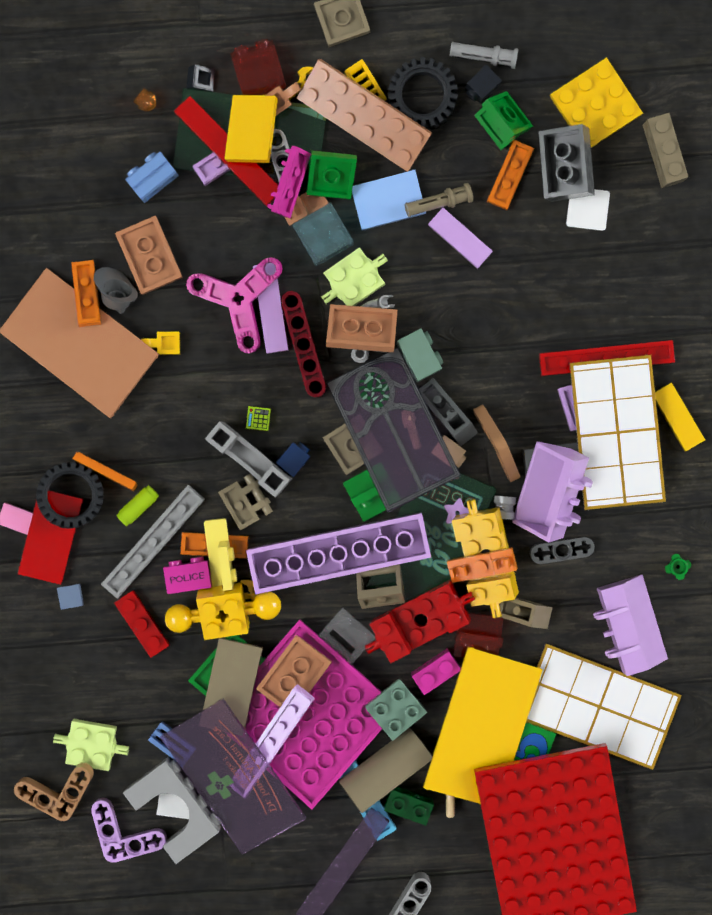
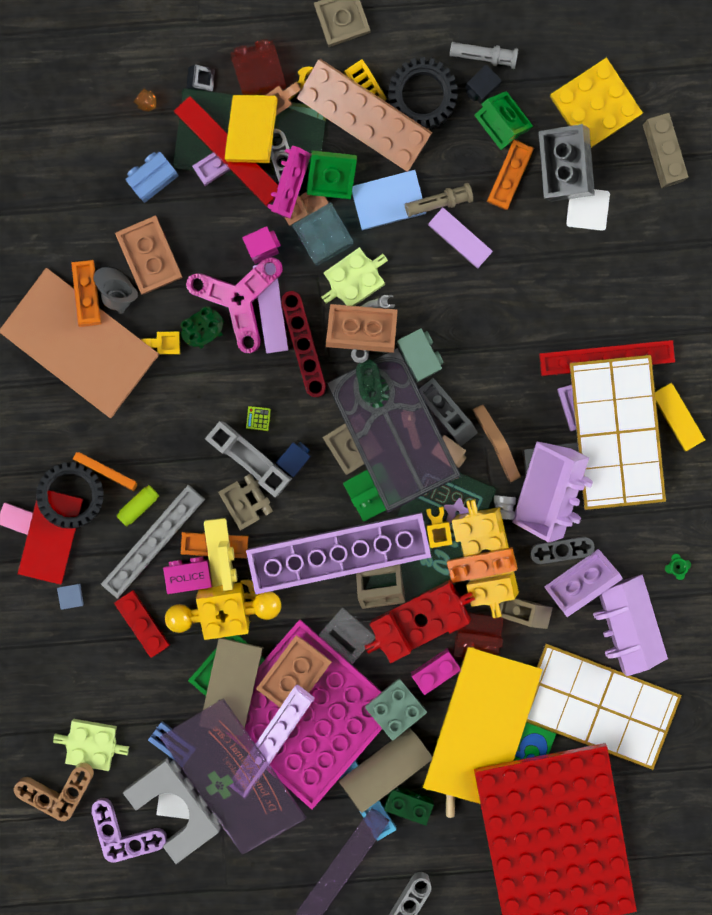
none -> dark green plate [180,306,223,349]
none -> dark pink brick [242,226,281,264]
none -> clear green plate [356,360,384,405]
none -> yellow brick [426,506,453,548]
none -> lavender plate [544,549,623,617]

